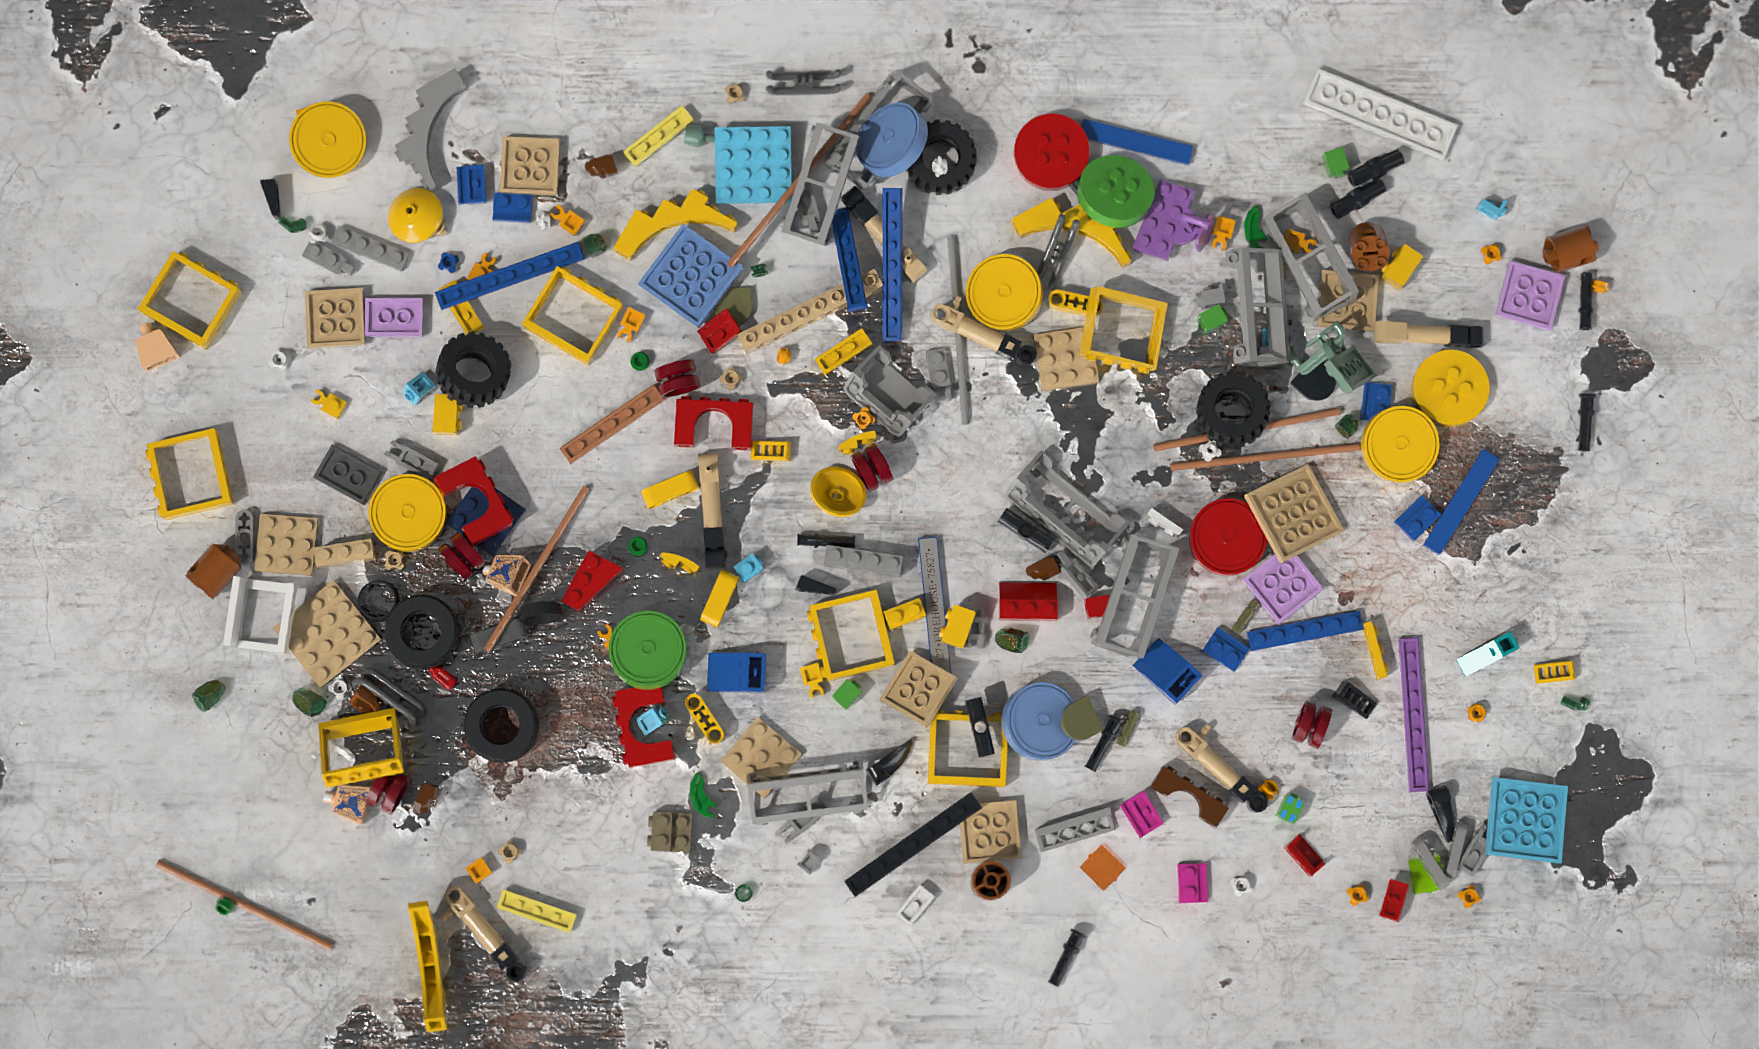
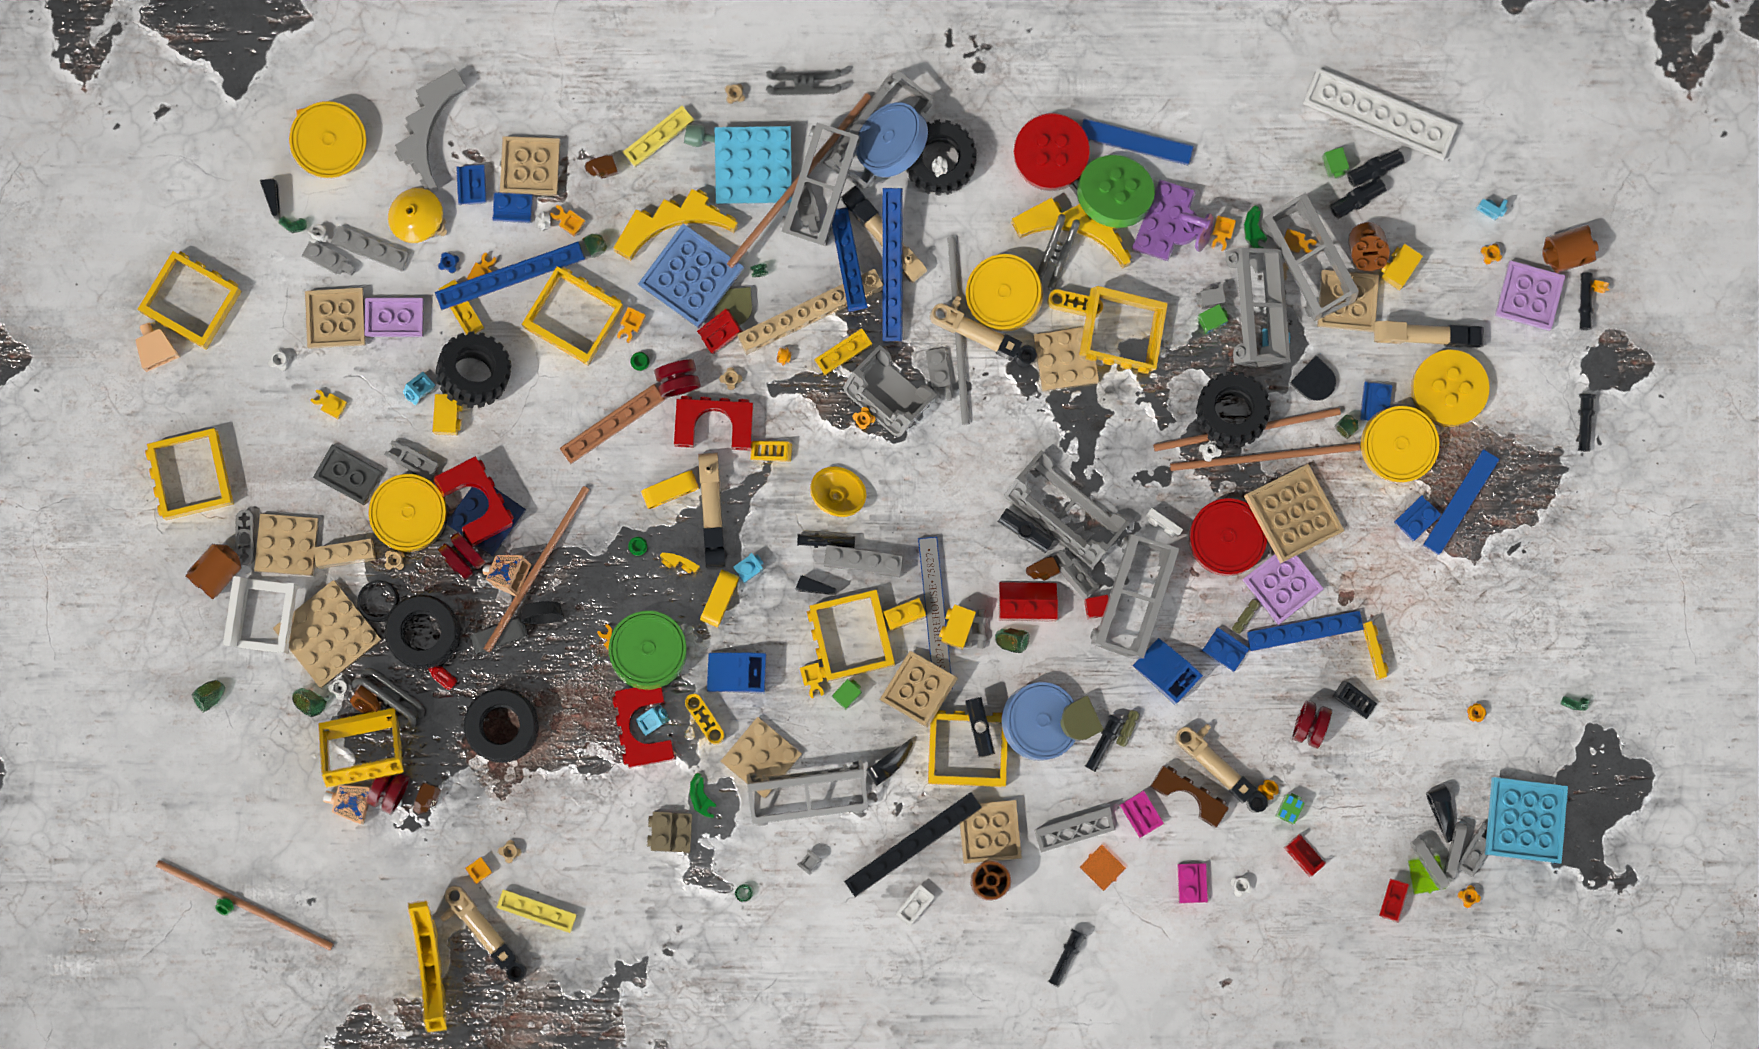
red wedge [561,550,624,612] -> none
light grey hinge [776,795,827,844] -> none
yellow slope [838,431,876,455] -> none
dark red wheel [850,443,894,492] -> none
sand green plate [1290,321,1377,395] -> none
light orange plate [1346,884,1369,906] -> none
medium lavender tile [1398,637,1429,792] -> none
slope [1456,631,1520,677] -> none
yellow slope [1534,660,1575,684] -> none

